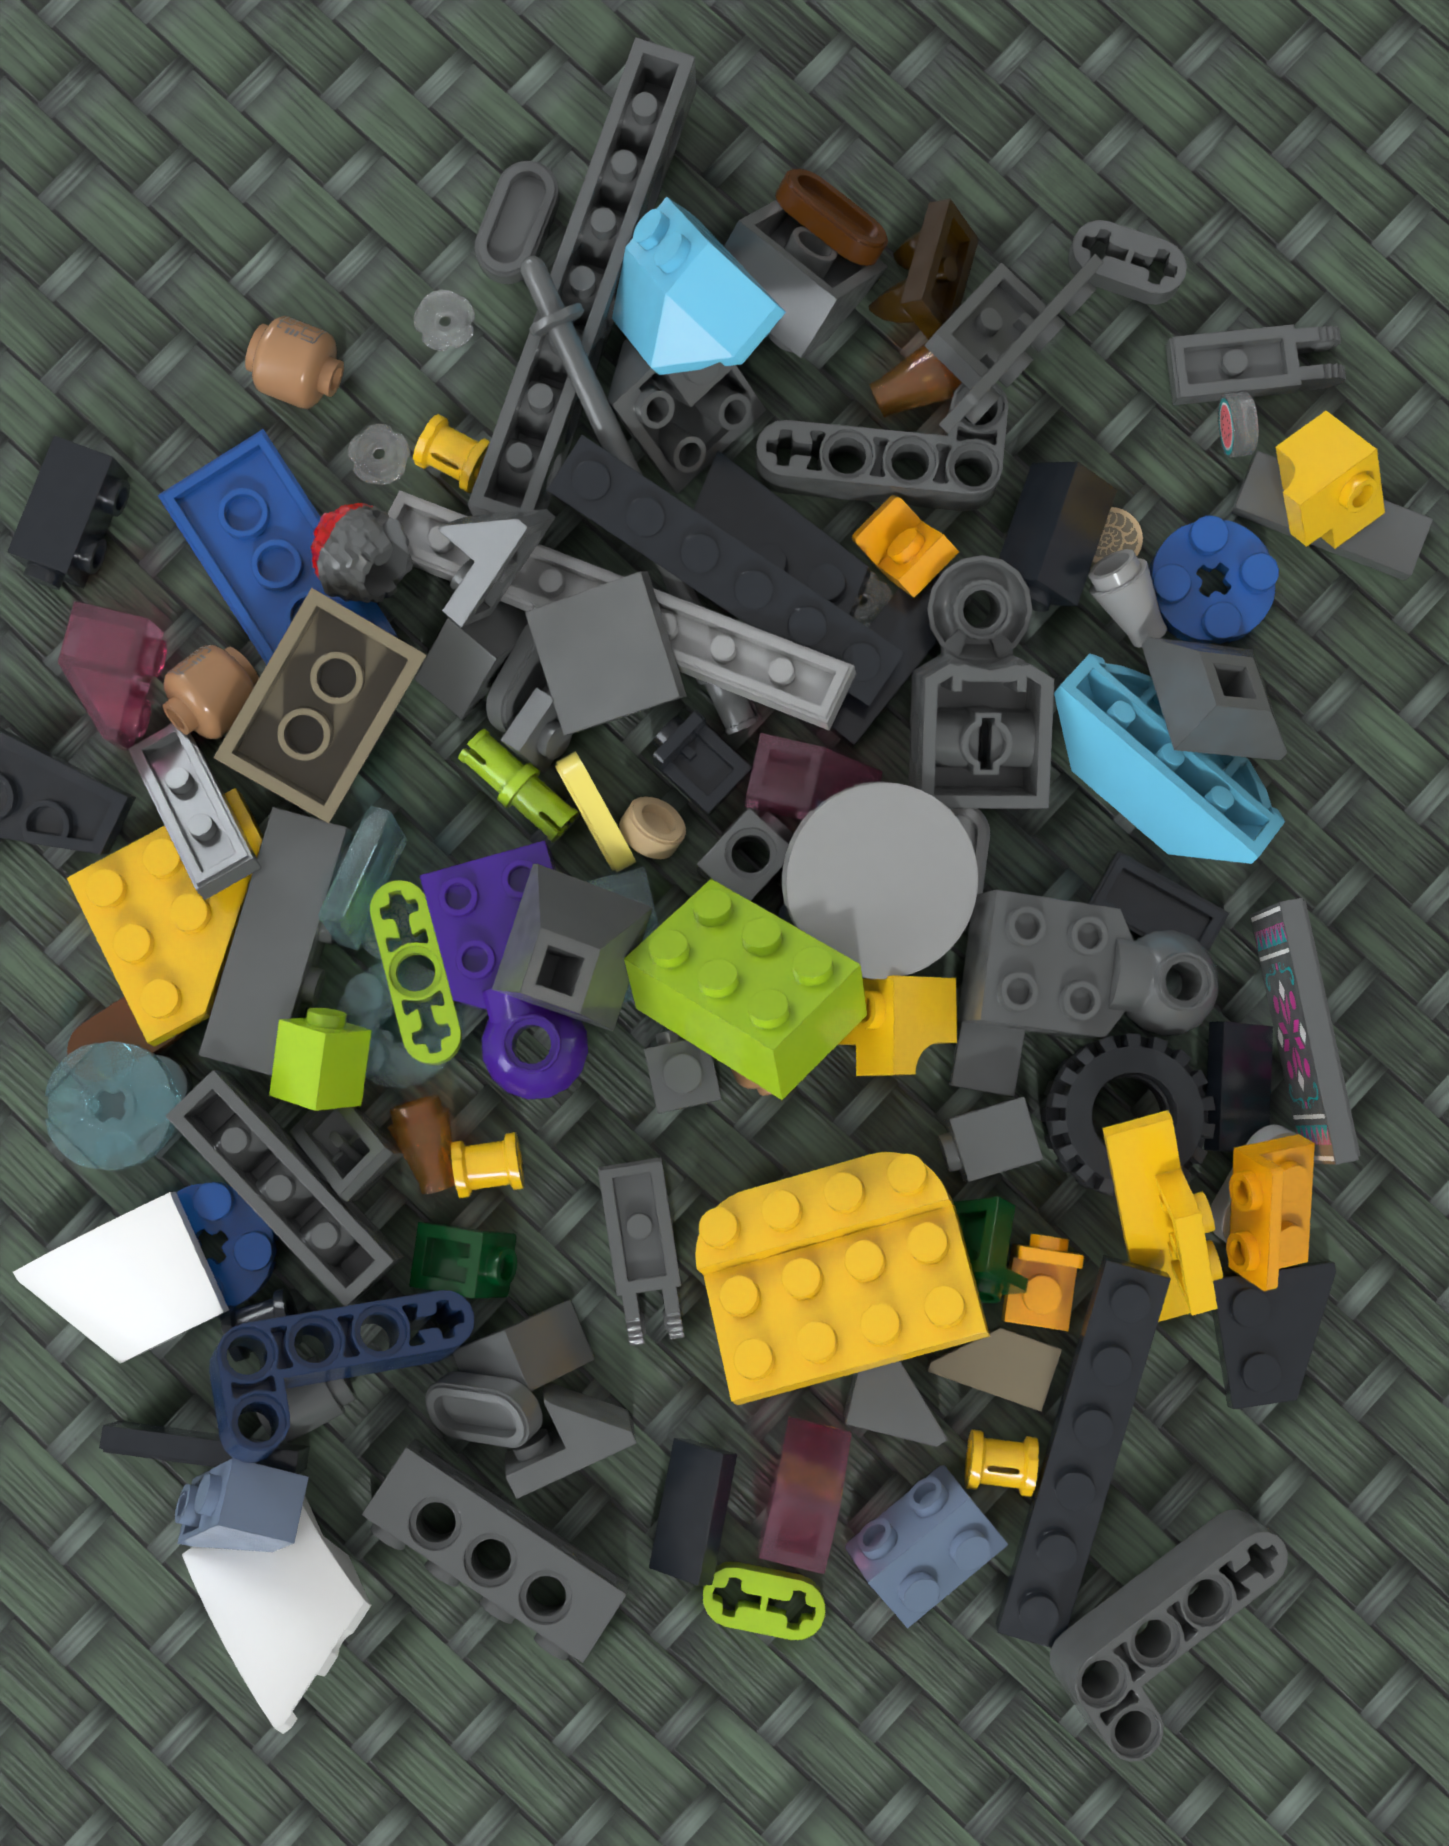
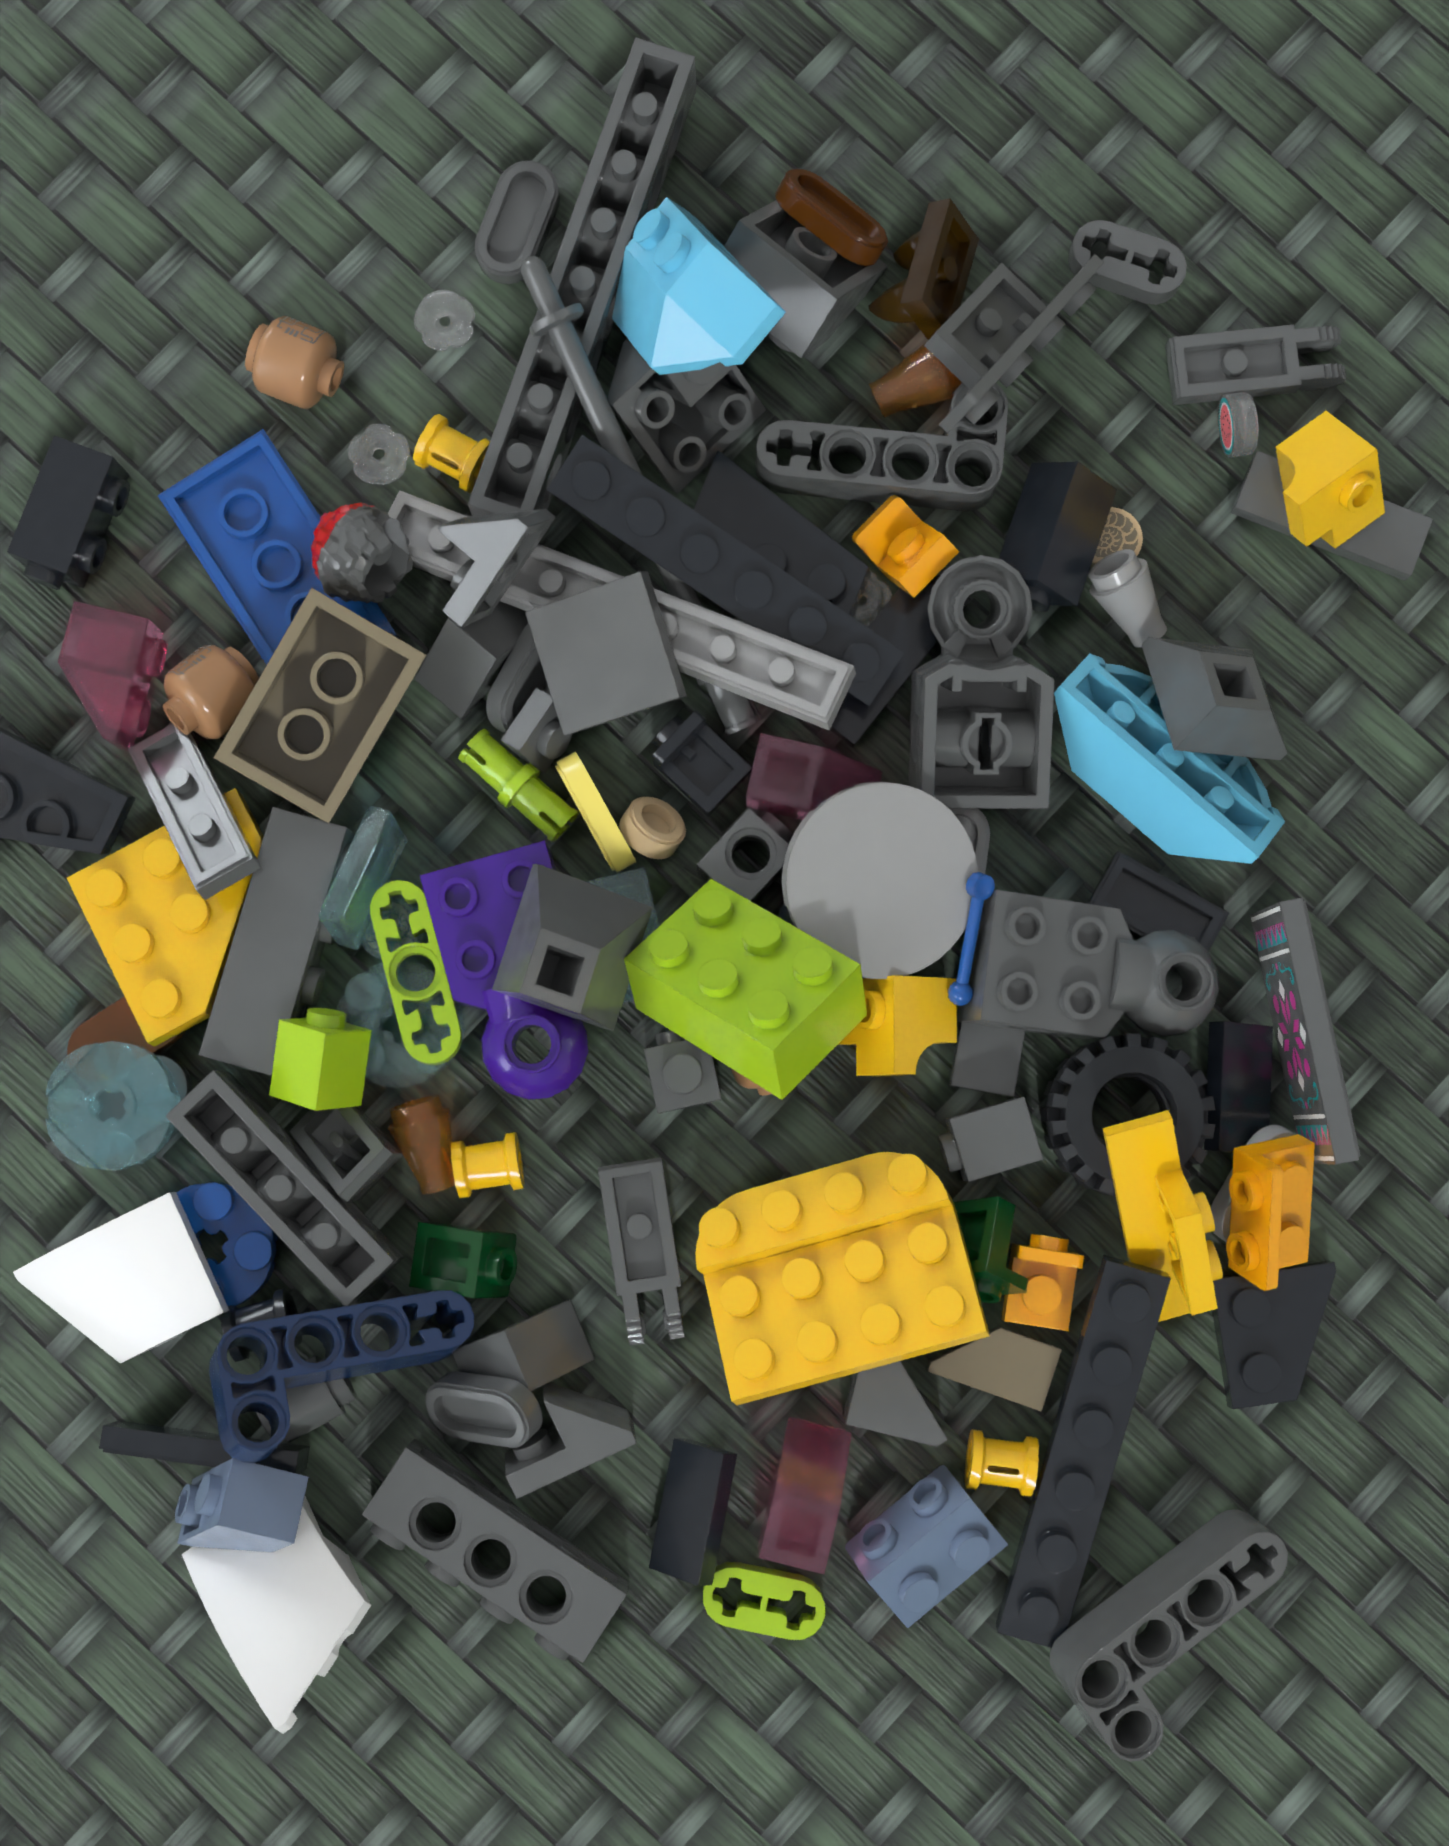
blue plate [1149,516,1279,644] -> none
none -> blue hinge [948,872,995,1006]

